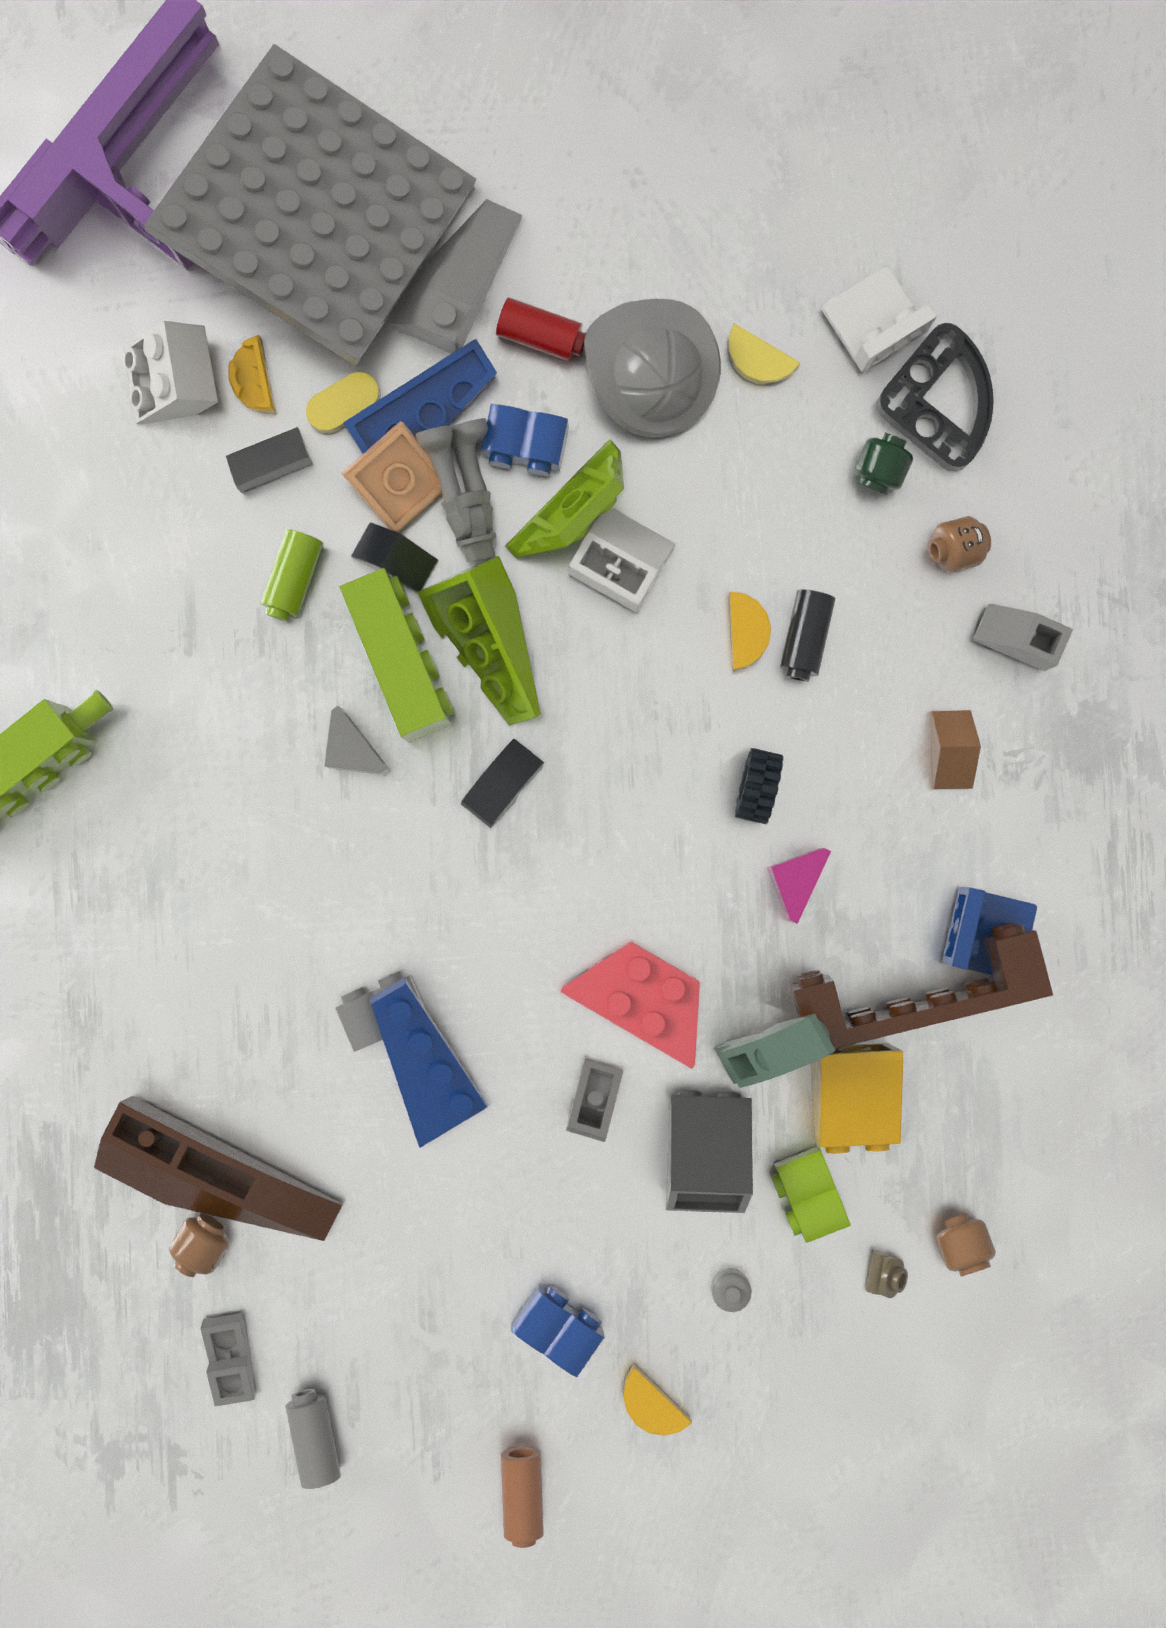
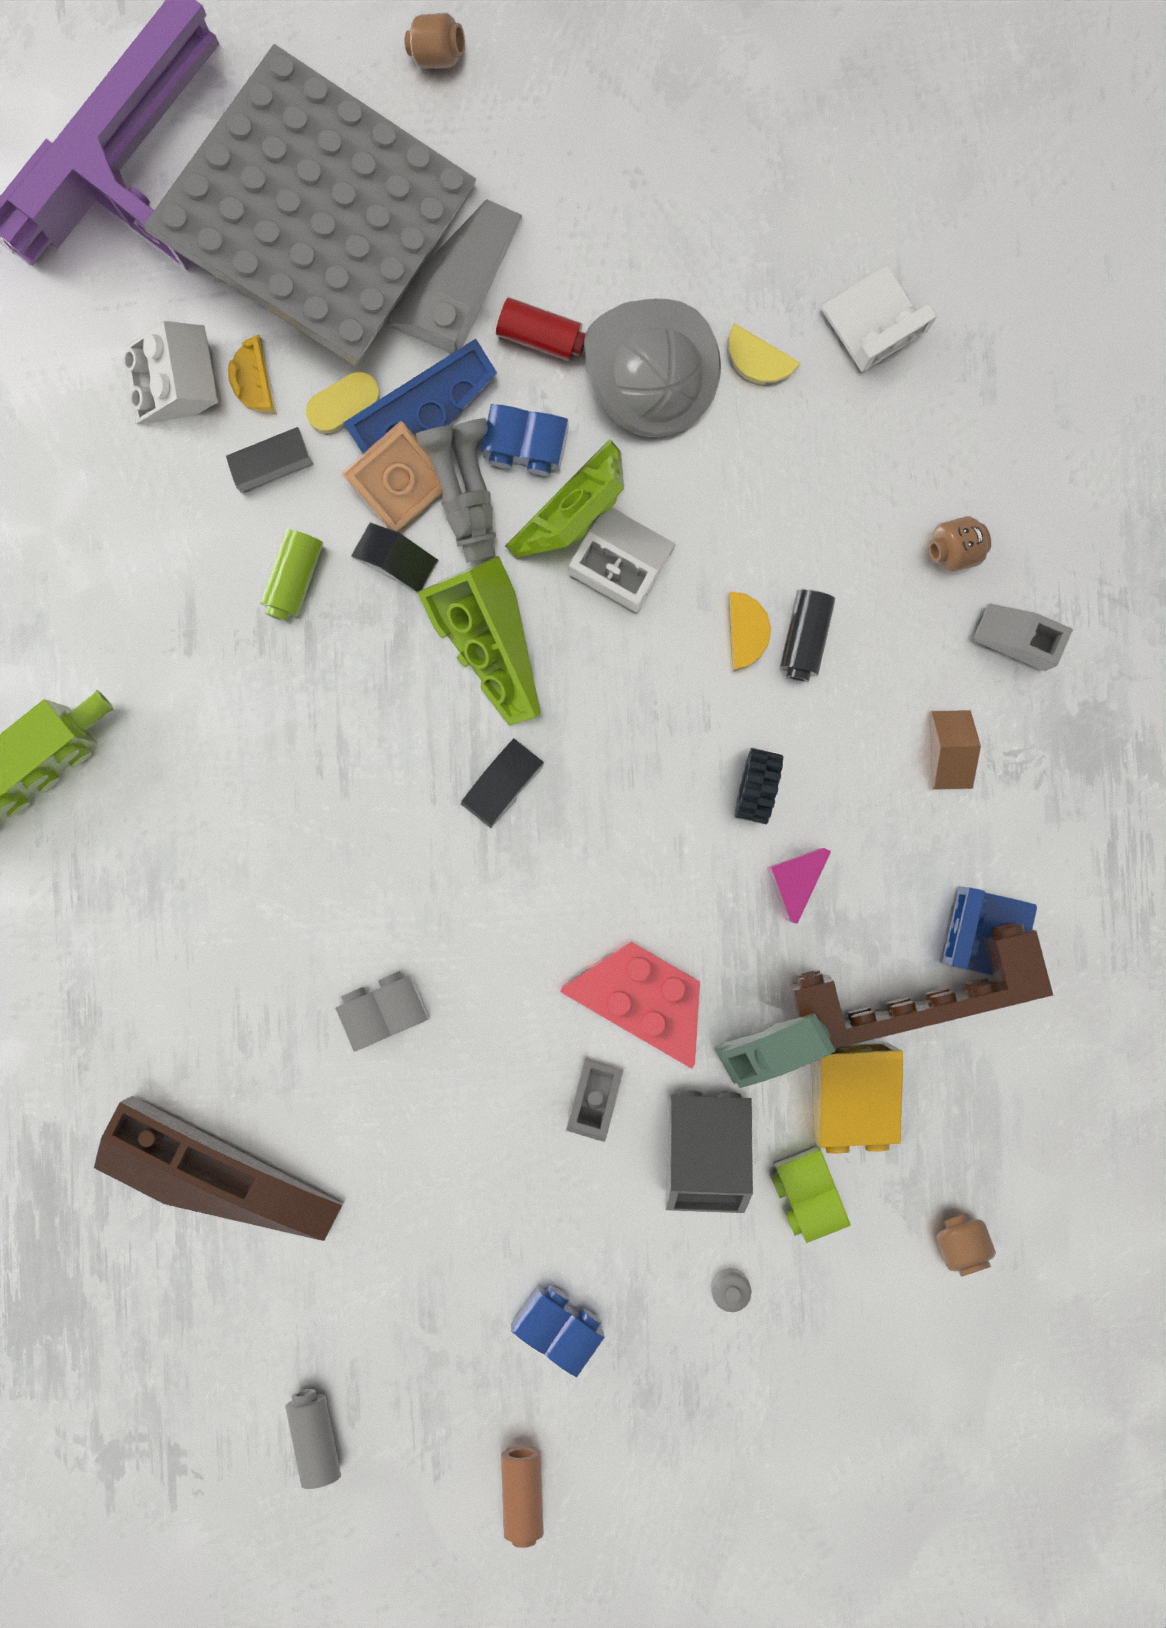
medium nougat head [169,1213,230,1277] -> none
light grey slope [200,1313,255,1406] -> none
light grey slope [324,706,391,775] -> none
lime brick [339,568,455,743] -> none
blue wing [370,978,487,1148] -> none
yellow tile [623,1364,692,1436] -> none
dark green head [855,432,913,495] -> none
dark tan plate [865,1251,908,1298] -> none
black beam [877,323,994,471] -> none
none -> medium nougat head [404,13,465,70]

